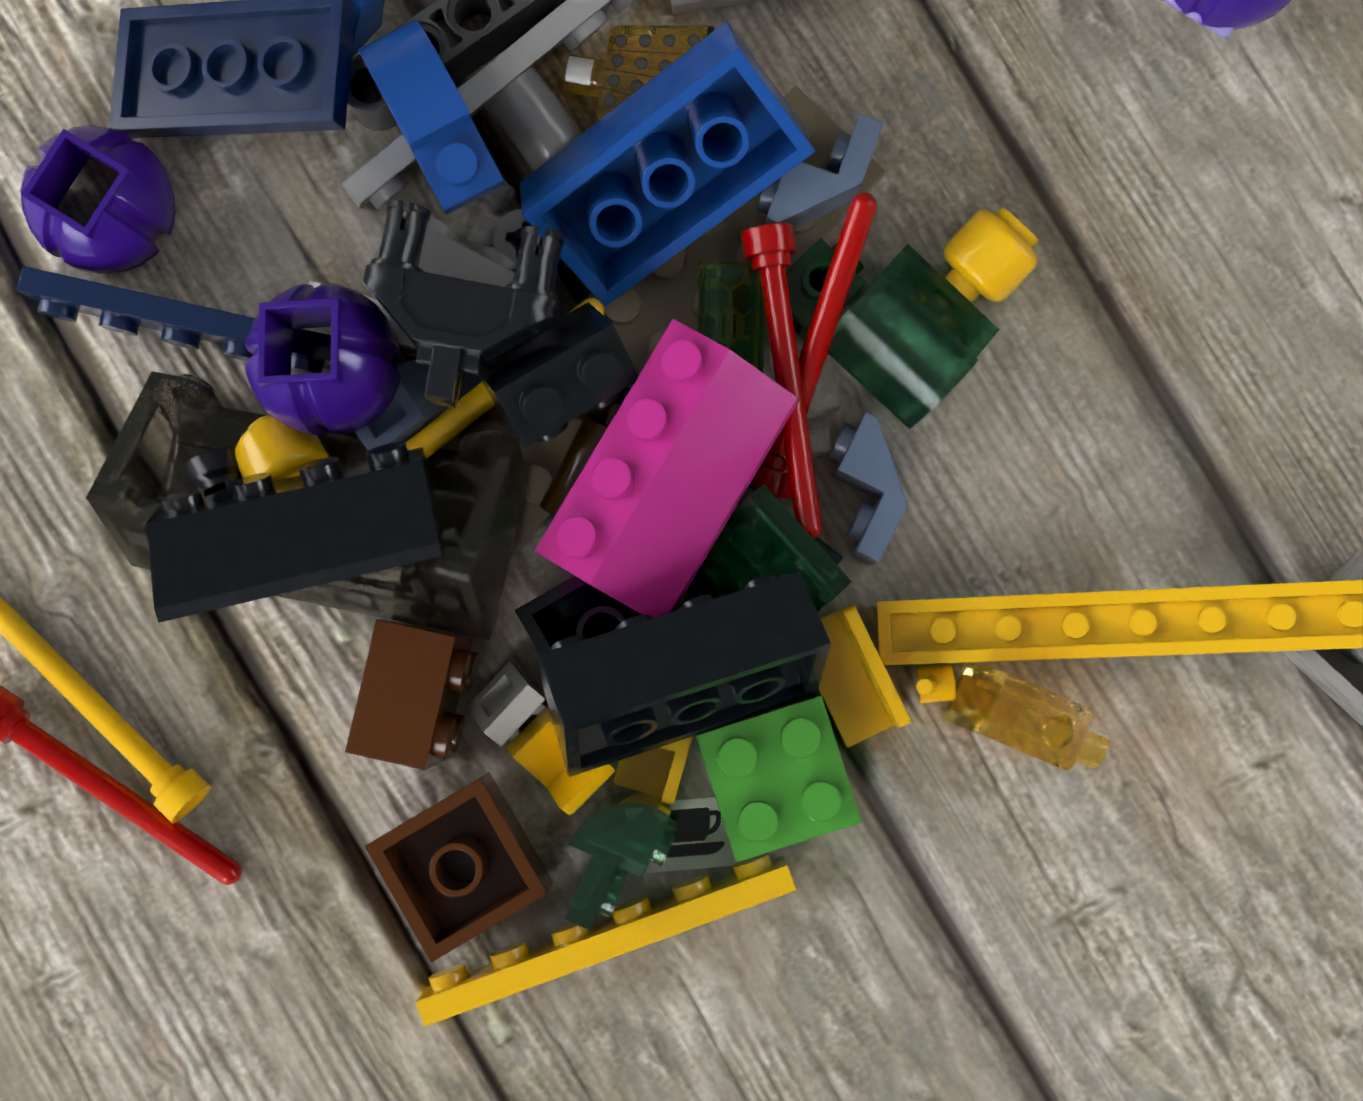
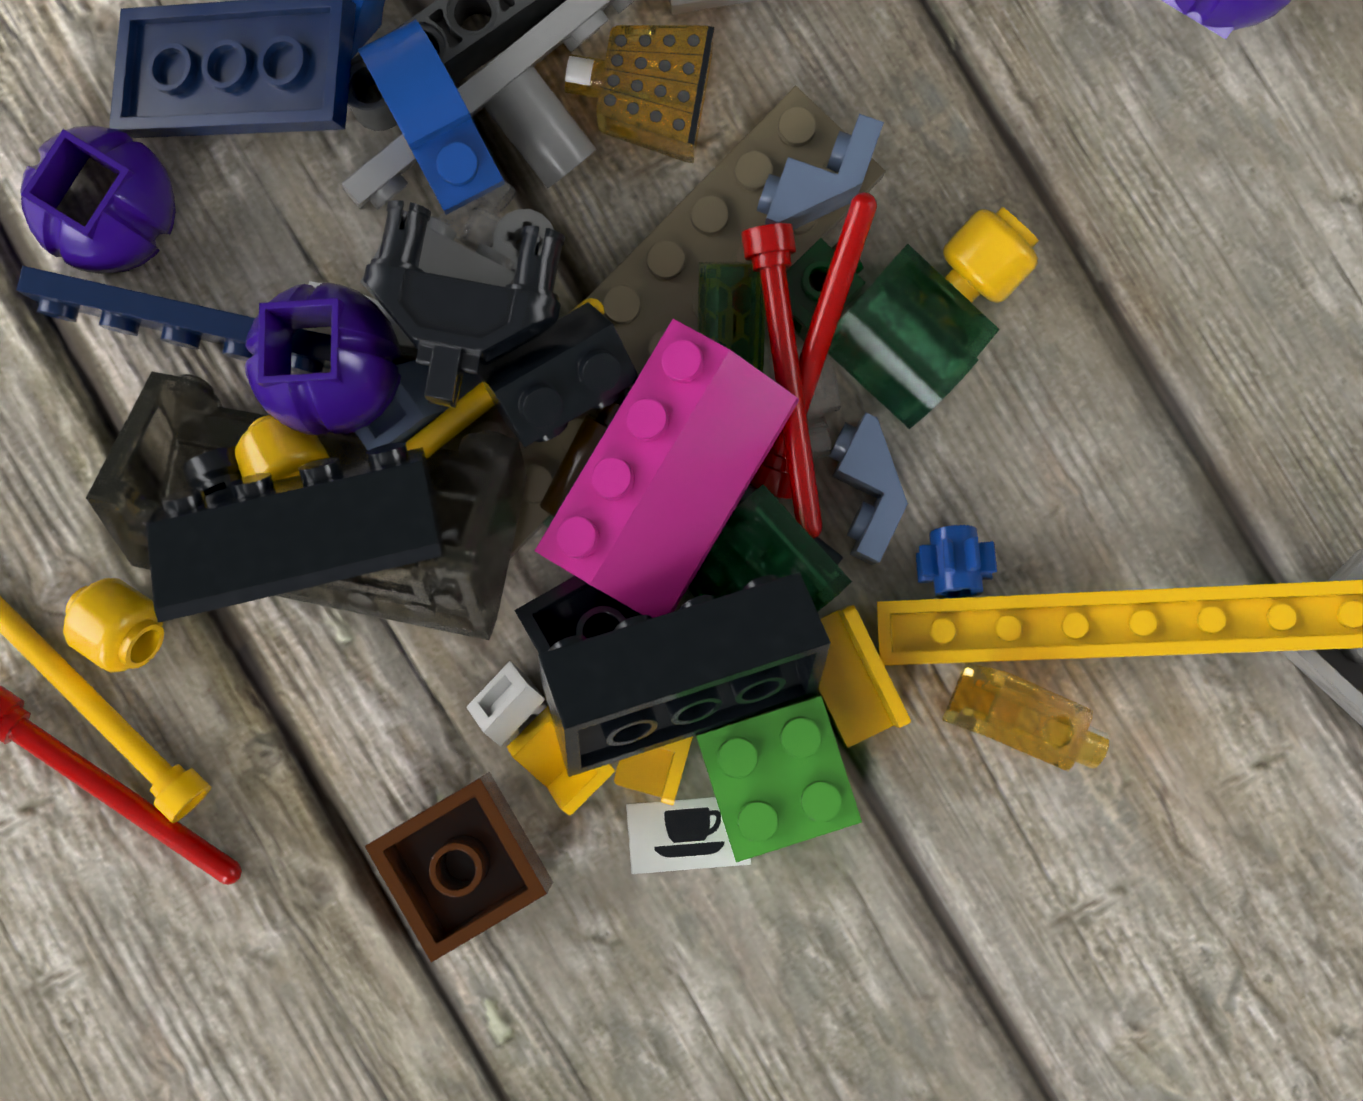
reddish brown brick [345,619,479,771] -> none
yellow plate [416,853,796,1027] -> none
blue brick [520,21,816,307] -> none
clear green brick [565,791,678,930] -> none
yellow hand [915,663,956,704] -> none
none -> yellow head [63,578,165,673]
none -> blue gear [916,525,998,599]

